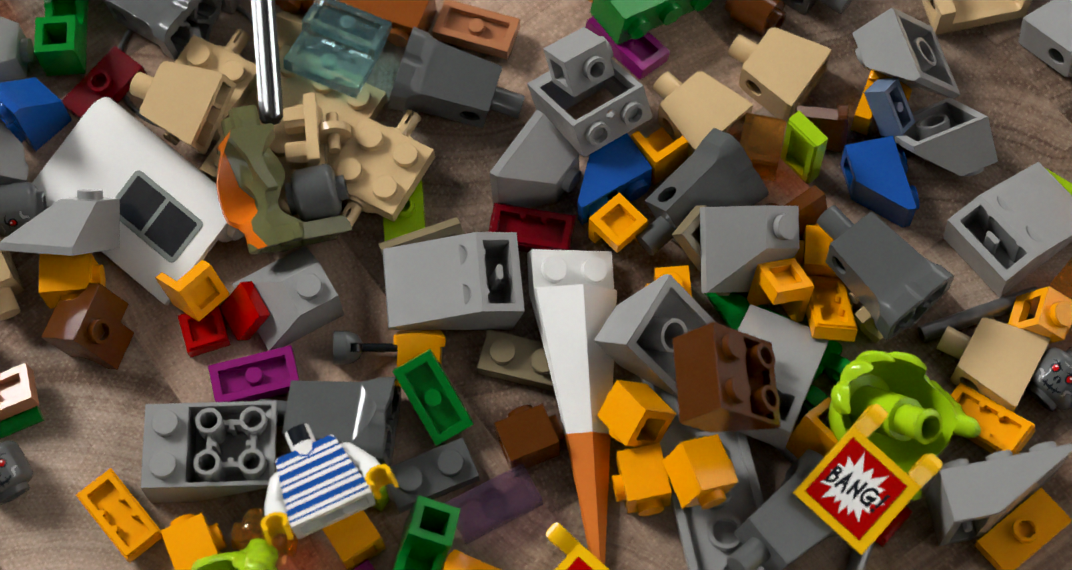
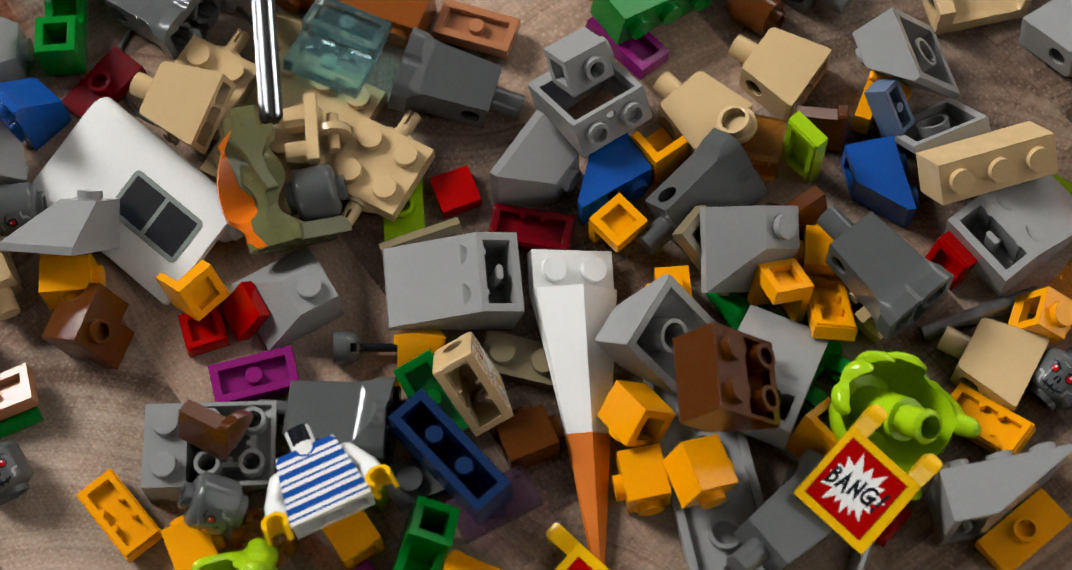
none -> dark grey head [177,472,248,536]
none -> reddish brown tile [178,398,254,462]
none -> dark blue brick [388,388,513,527]
none -> red tile [429,165,482,219]
none -> tan torso [433,332,514,437]
none -> tan plate [716,104,758,144]
none -> tan brick [916,121,1058,206]
none -> red tile [925,231,978,290]

